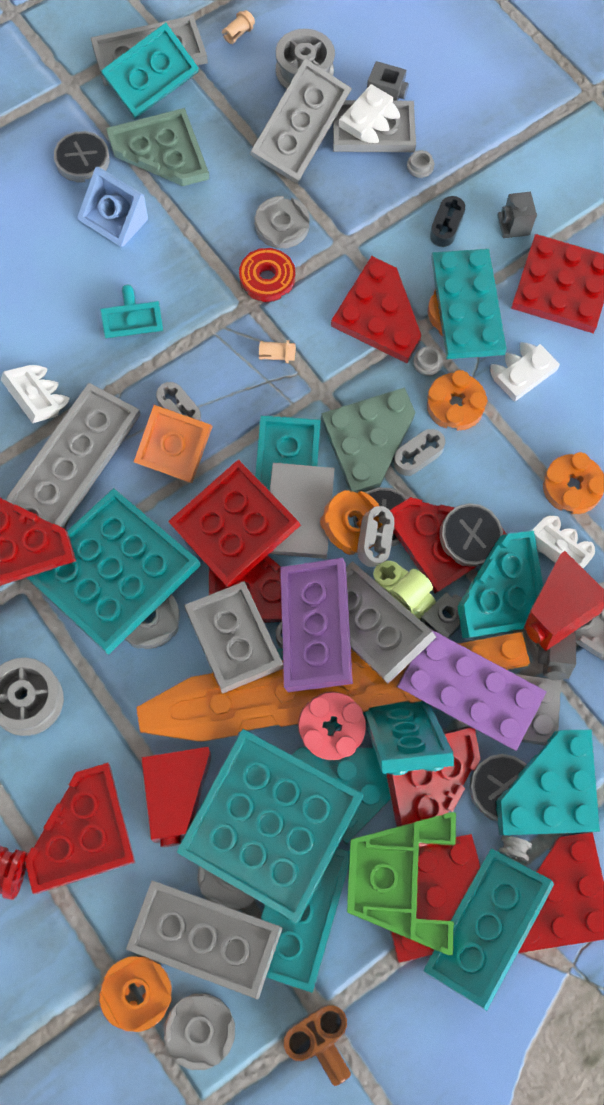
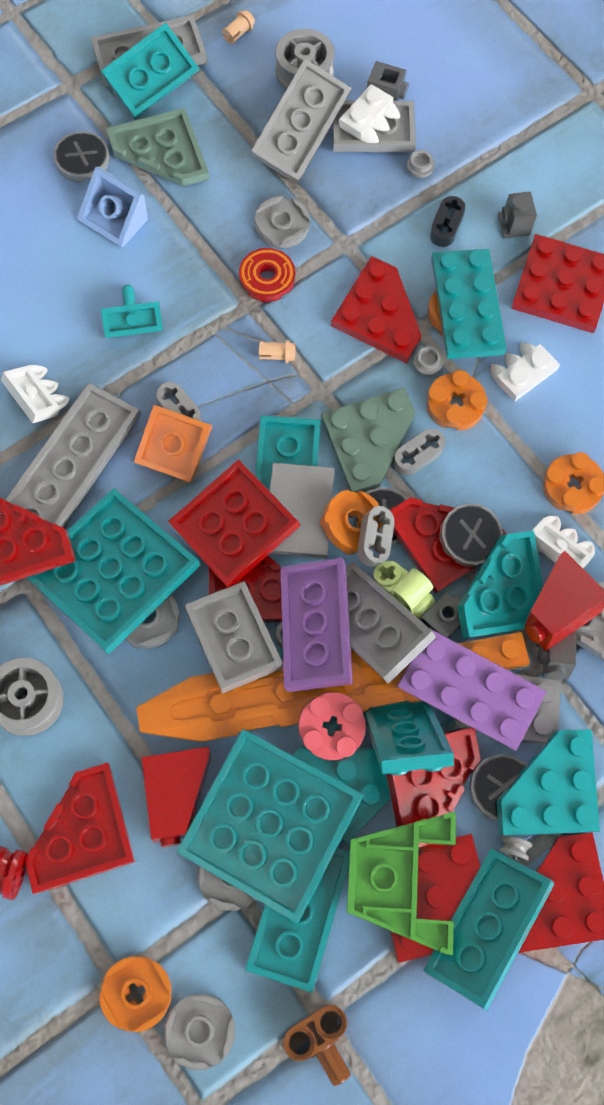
light grey plate [126,881,282,999] -> none

